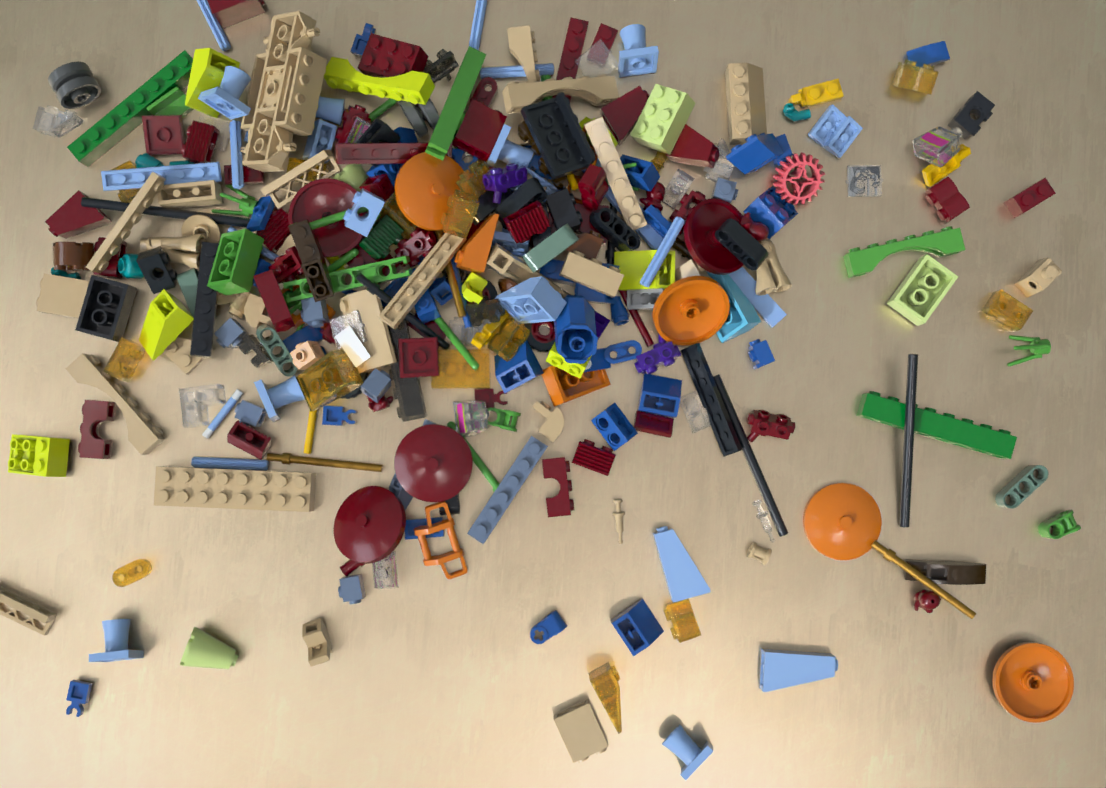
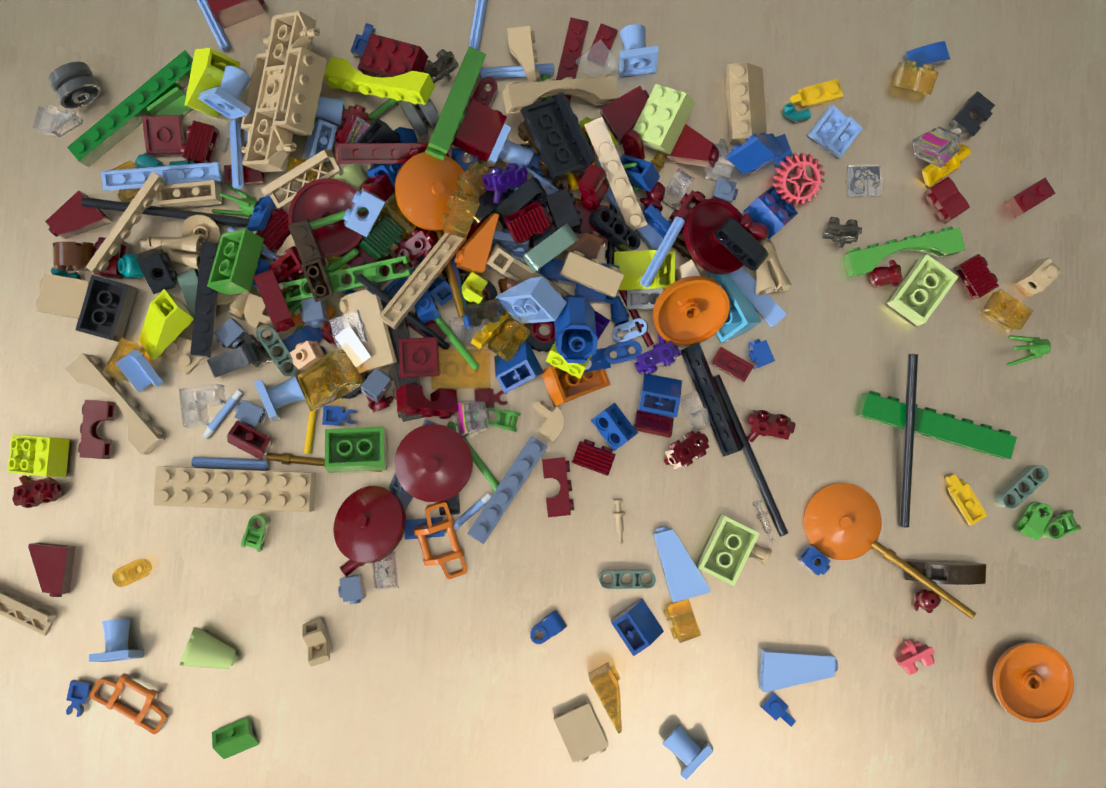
none -> dark red brick [12,475,62,508]
none -> dark red slope [28,542,76,597]
none -> orange bar [89,673,168,735]
none -> light blue panel [116,349,164,392]
none -> black beam [207,342,259,378]
none -> bright green panel [212,717,259,759]
none -> bright green piece [241,513,270,552]
none -> bright green brick [325,427,387,473]
none -> dark red arch [396,384,458,419]
none -> light blue bar [444,493,491,535]
none -> sand green beam [599,569,656,589]
none -> light blue beam [612,318,648,342]
none -> dark red plate [622,130,645,160]
none -> dark red brick [664,430,710,469]
none -> yellowish green brick [696,515,760,586]
none -> dark red plate [711,347,754,383]
none -> blue plate [760,692,796,727]
none -> blue brick [797,545,830,576]
none -> clear smoke hips [823,217,862,248]
none -> dark red animal [870,260,902,287]
none -> coral hips [895,639,935,675]
none -> yellow hinge [945,473,987,526]
none -> dark red brick [954,254,999,300]
none -> bright green piece [1017,502,1053,540]

